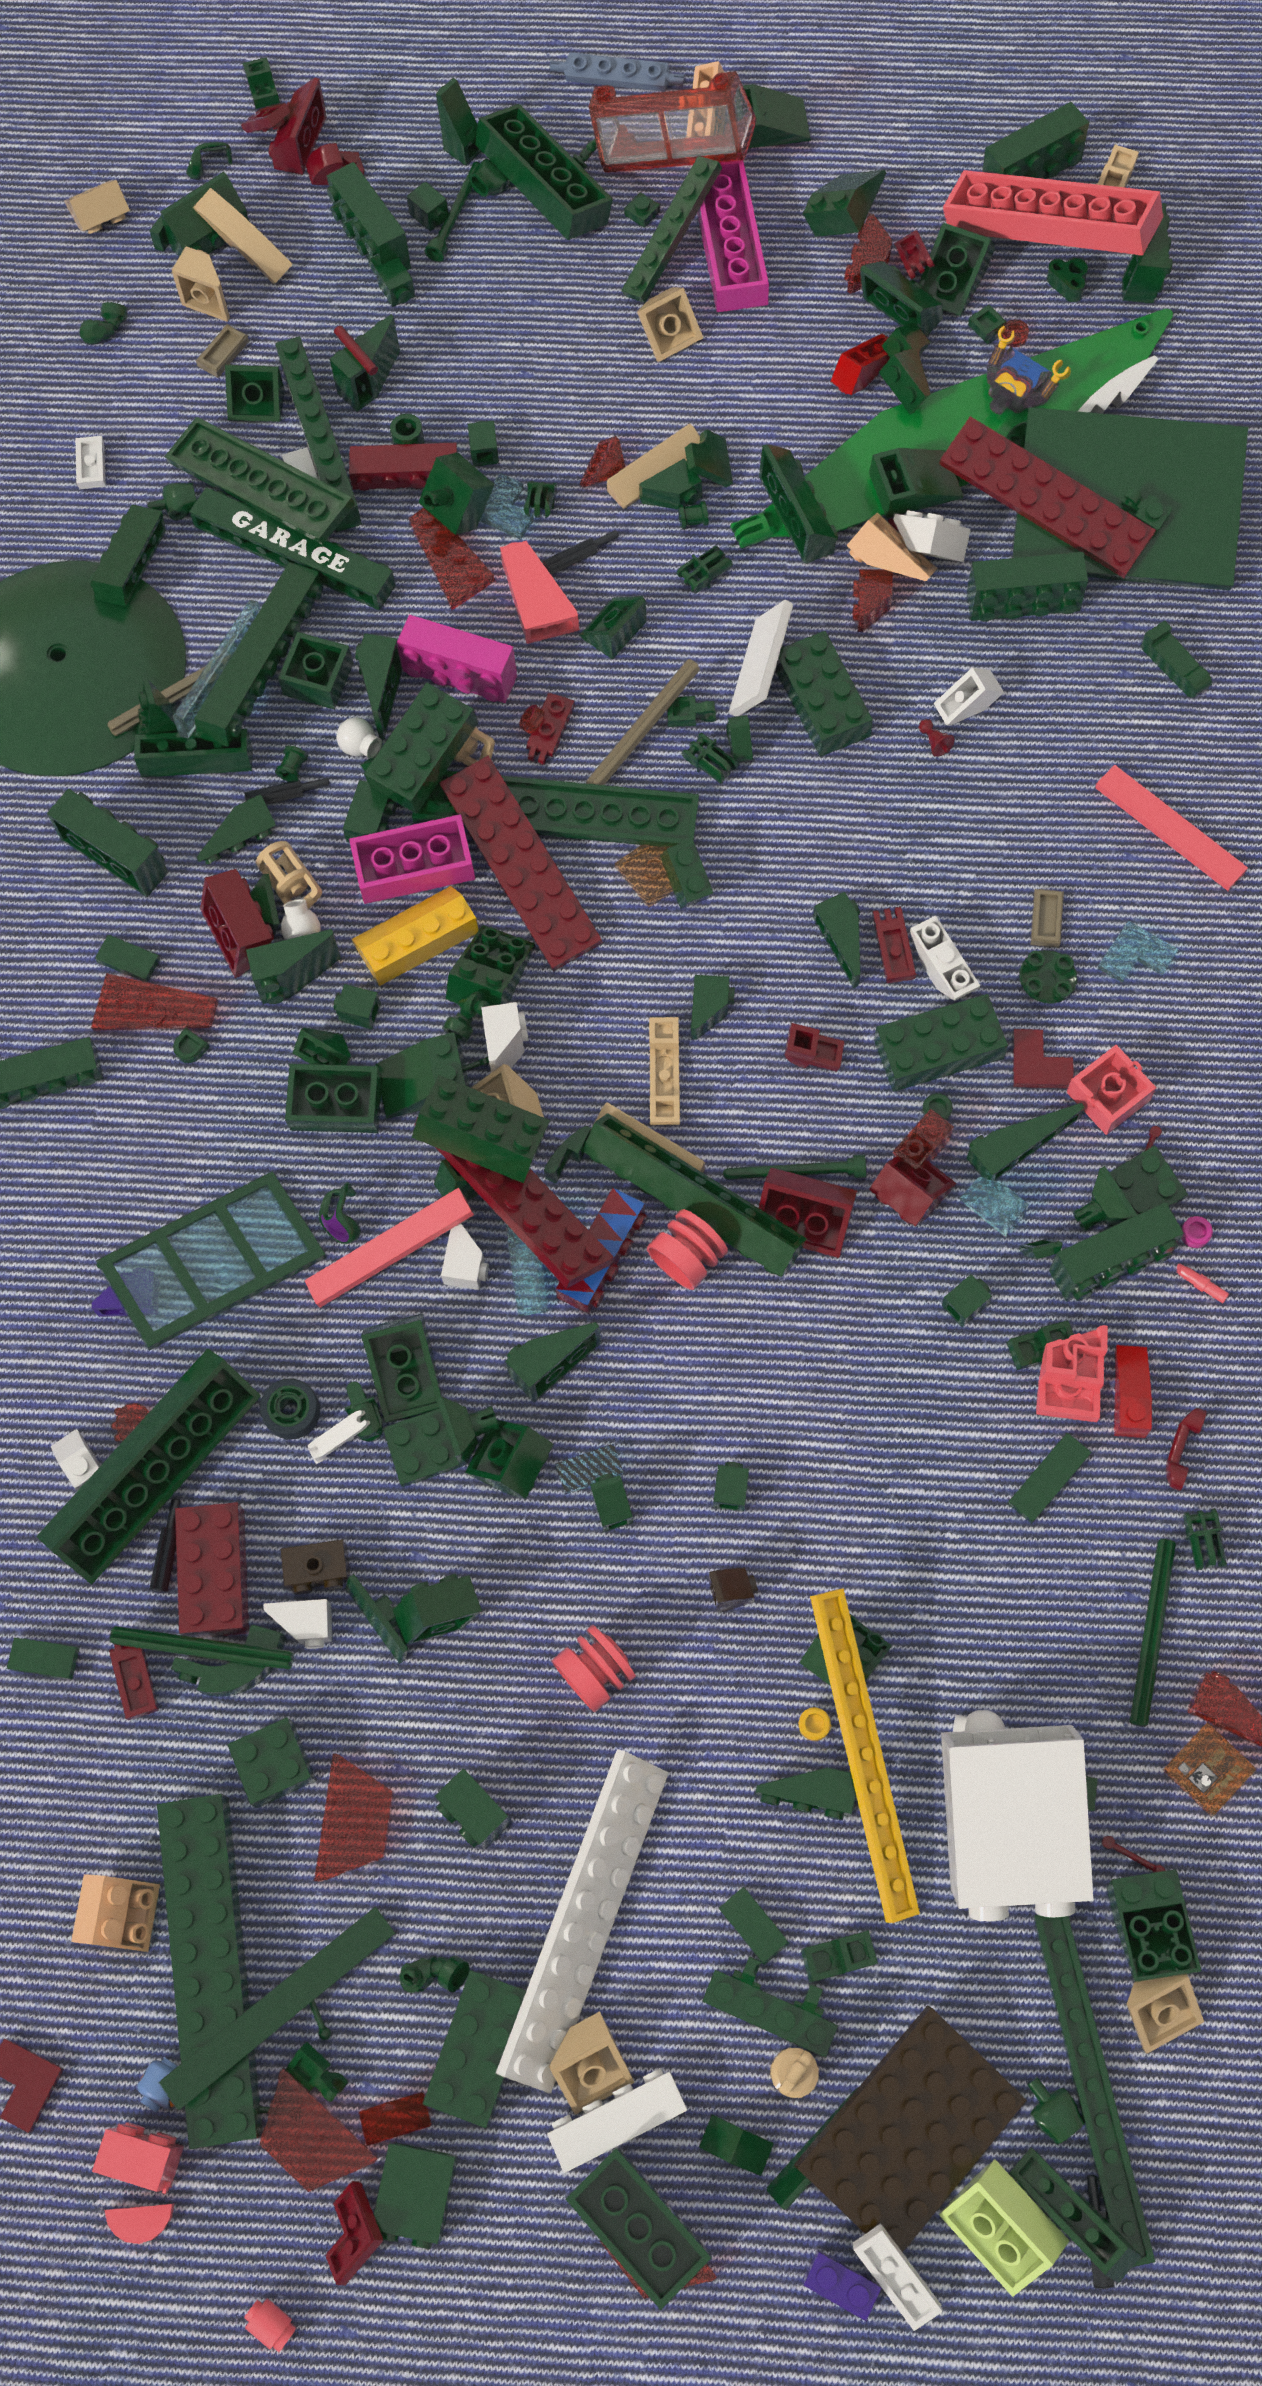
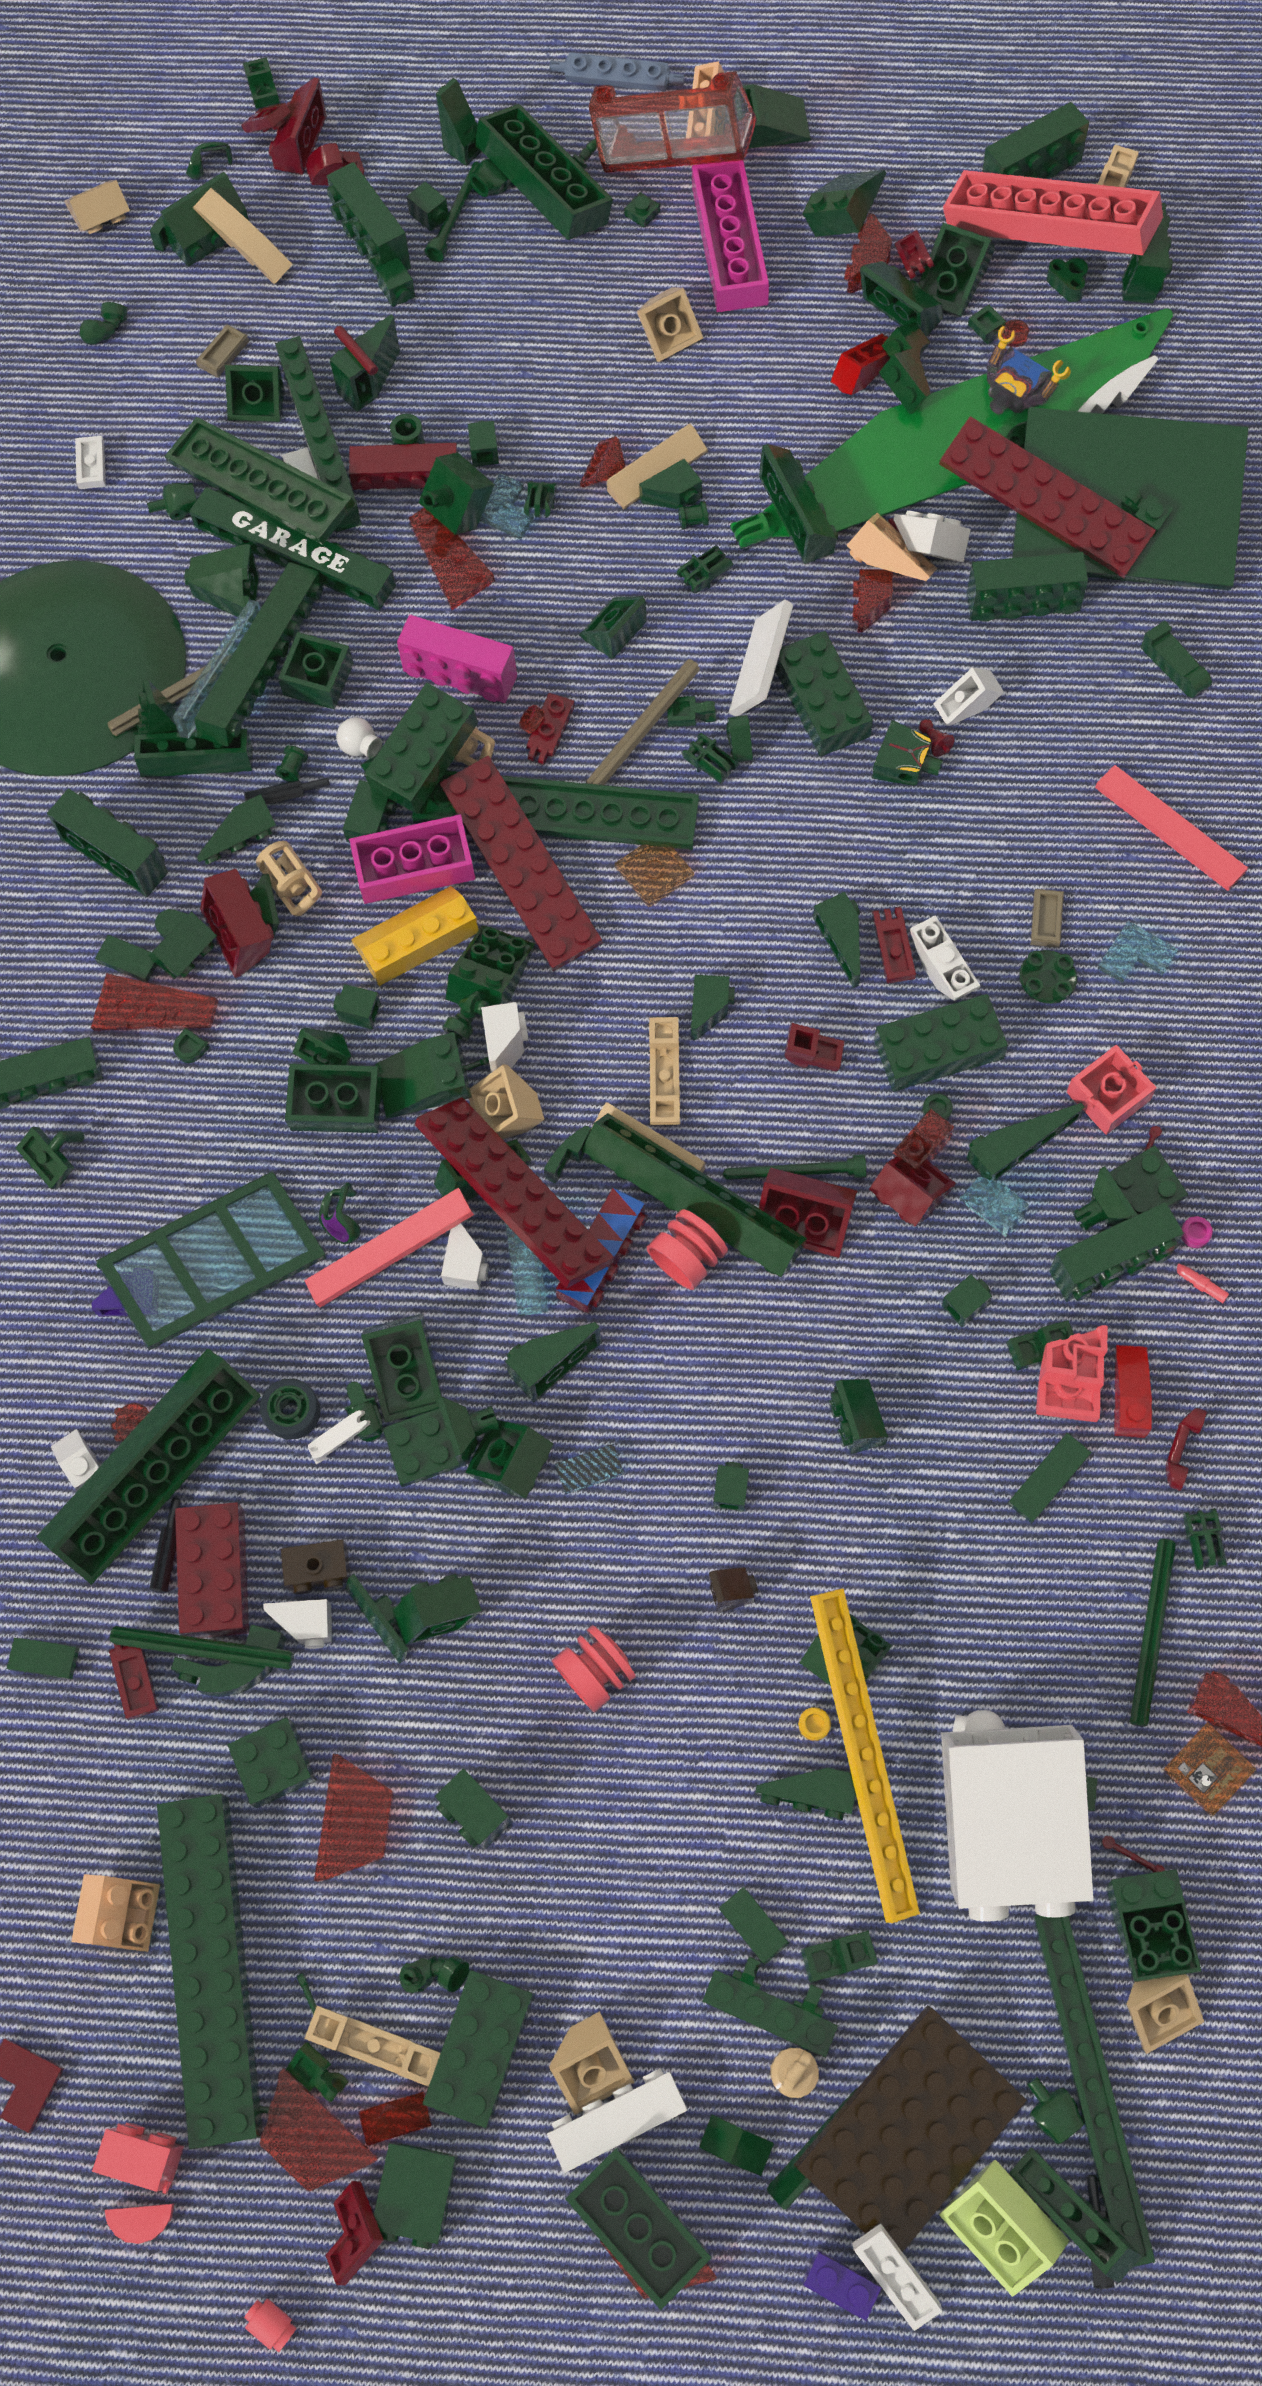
dark green brick [90,504,166,607] -> none
medium blue head [137,2057,178,2112] -> none
dark green tile [158,1906,395,2111] -> none
tan slope [171,246,230,322] -> none
dark green slope [246,929,341,1004] -> none
white piece [281,899,321,940] -> none
dark green slope [355,633,403,739] -> none
dark green brick [412,1075,550,1183] -> none
white plate [496,1749,668,2094] -> none
coral slope [500,541,579,644] -> none
black axle [542,530,619,575] -> none
dark green slope [590,1474,633,1532] -> none
dark green plate [621,156,722,303] -> none
dark green brick [660,839,714,909] -> none
dark green tile [685,429,733,488] -> none
dark green slope [869,448,964,519] -> none
dark red tile [1013,1029,1074,1089] -> none
dark green tile [1019,1239,1062,1259] -> none
none -> dark green plate [15,1127,84,1189]
none -> dark green brick [148,911,217,980]
none -> dark green tile [155,909,188,938]
none -> dark green slope [184,544,260,622]
none -> tan slope [304,2006,440,2087]
none -> dark green slope [829,1379,888,1454]
none -> dark green torso [872,720,943,786]

